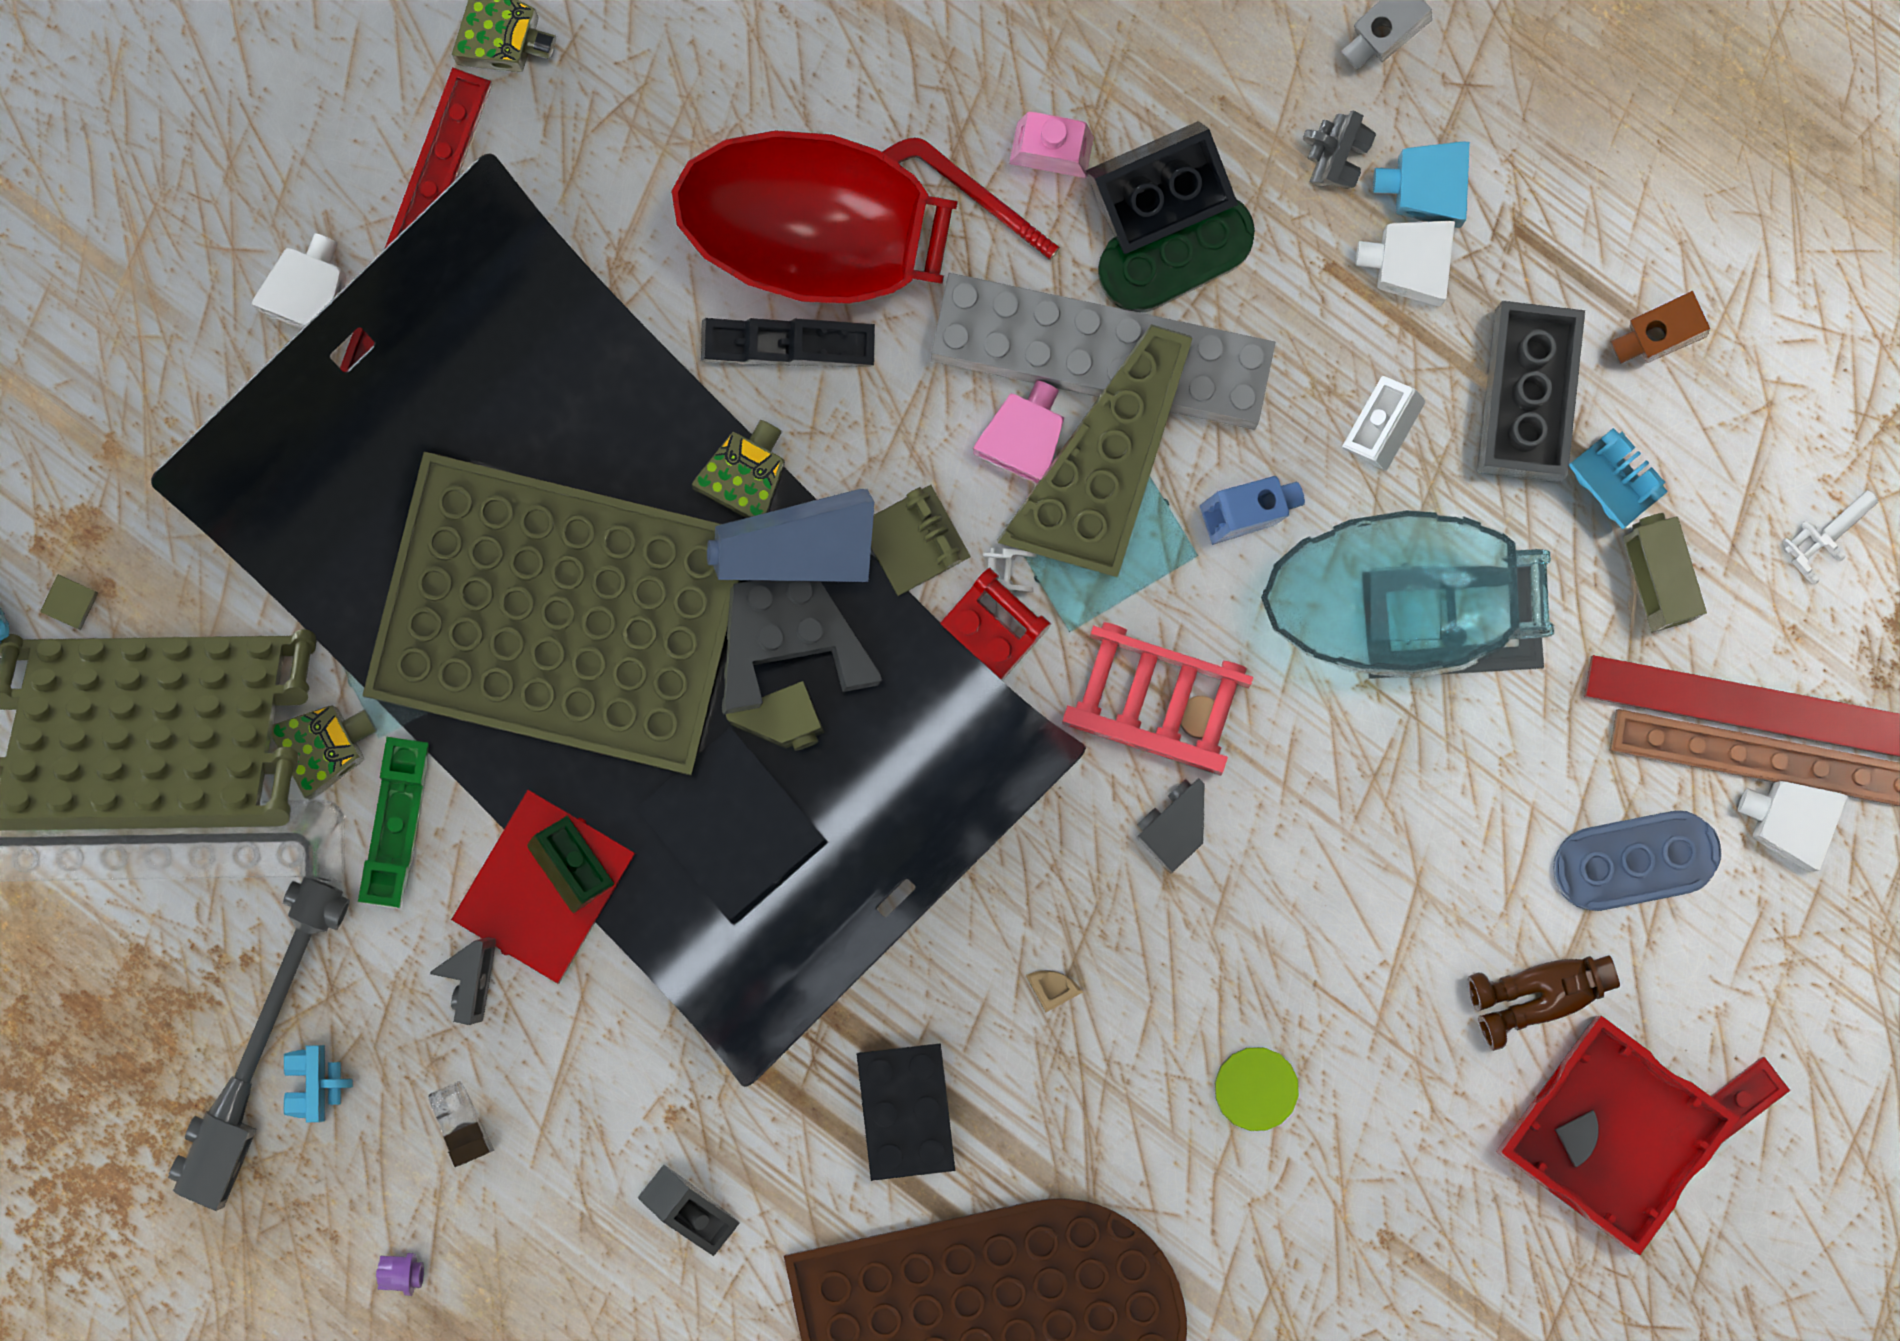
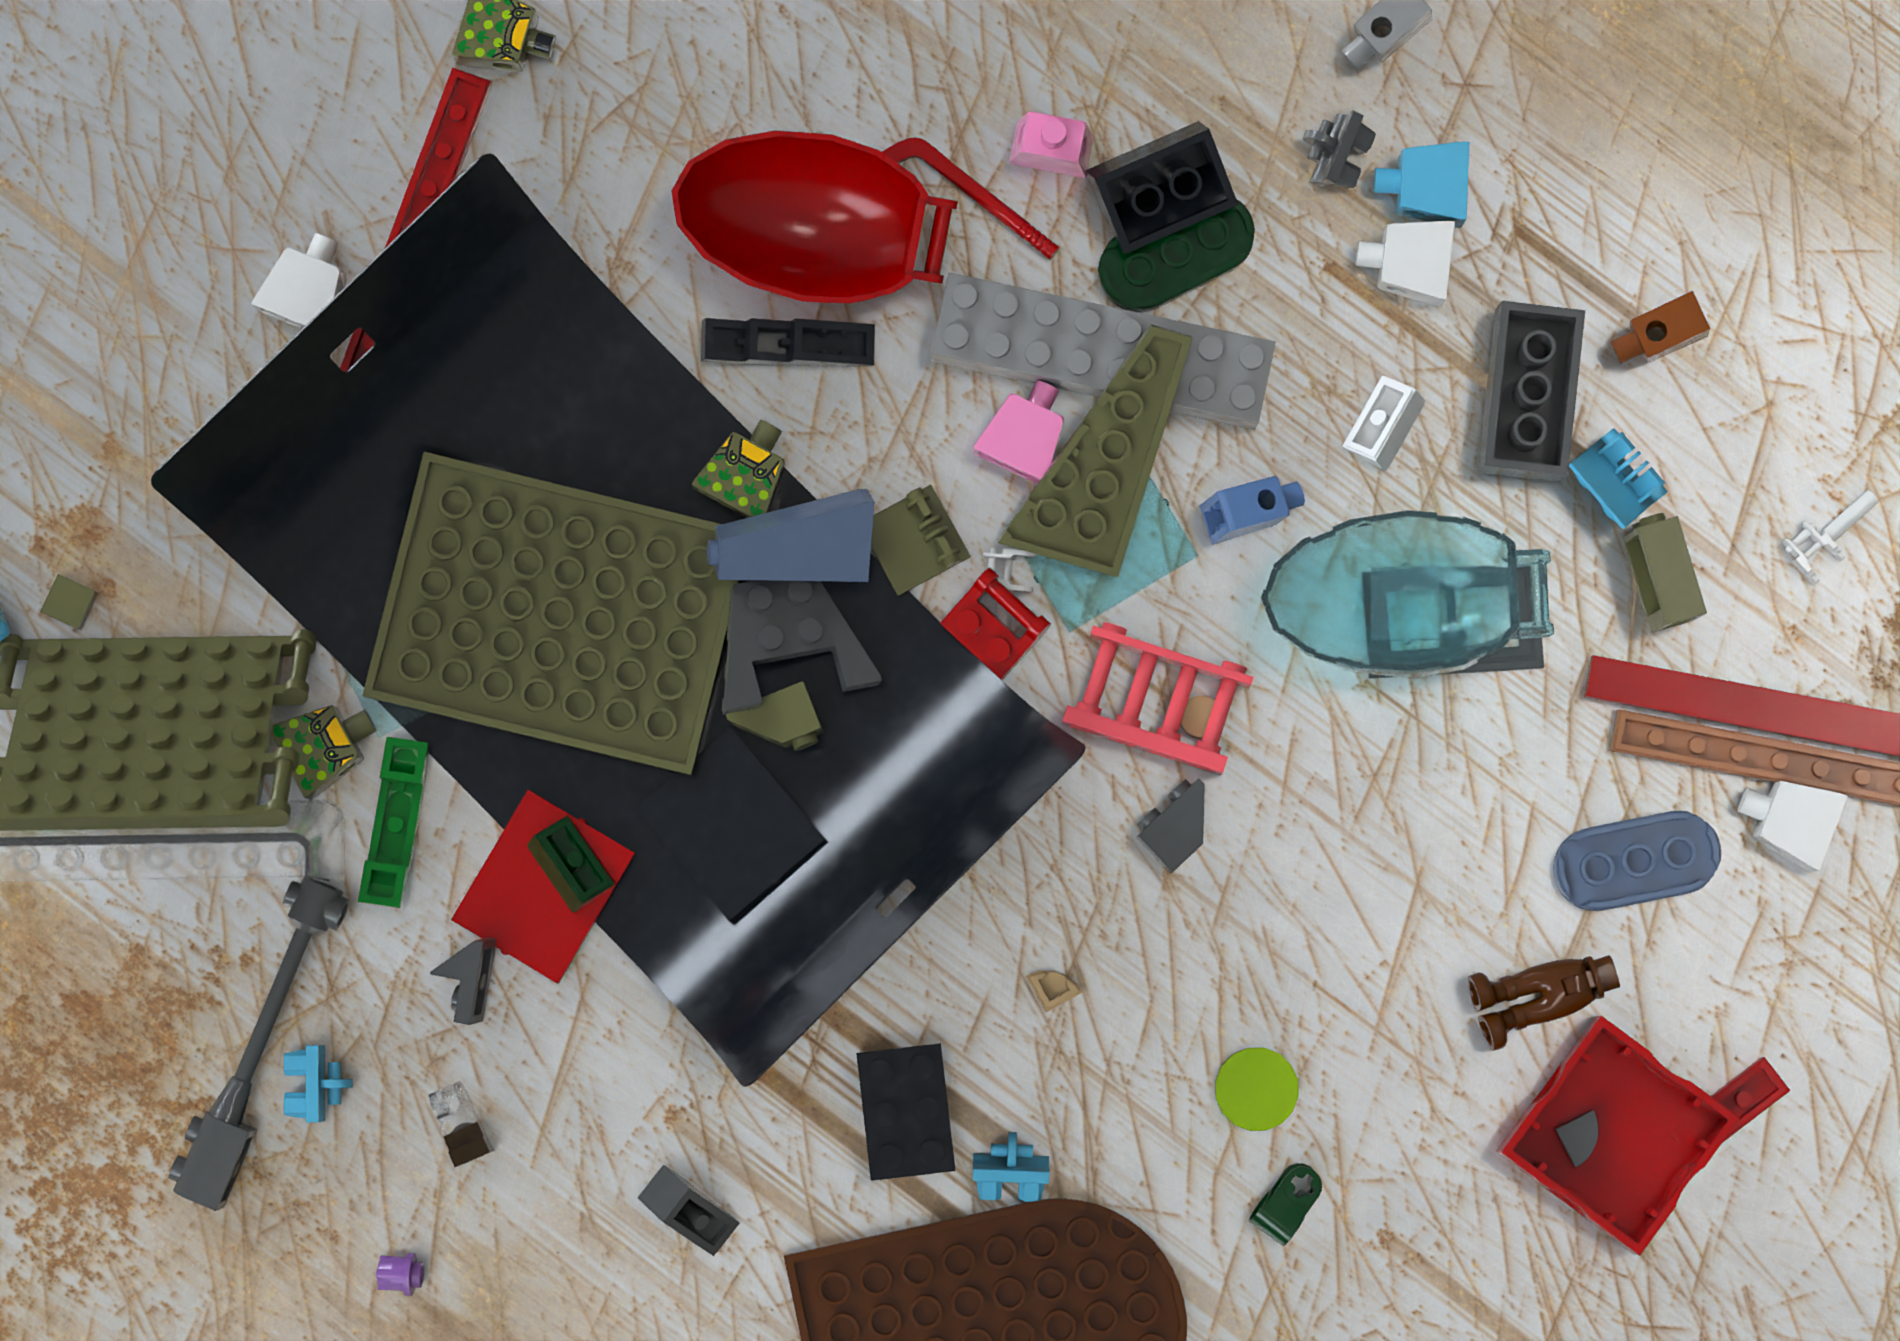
none -> medium azure hips [973,1132,1050,1202]
none -> dark green piece [1248,1163,1322,1246]

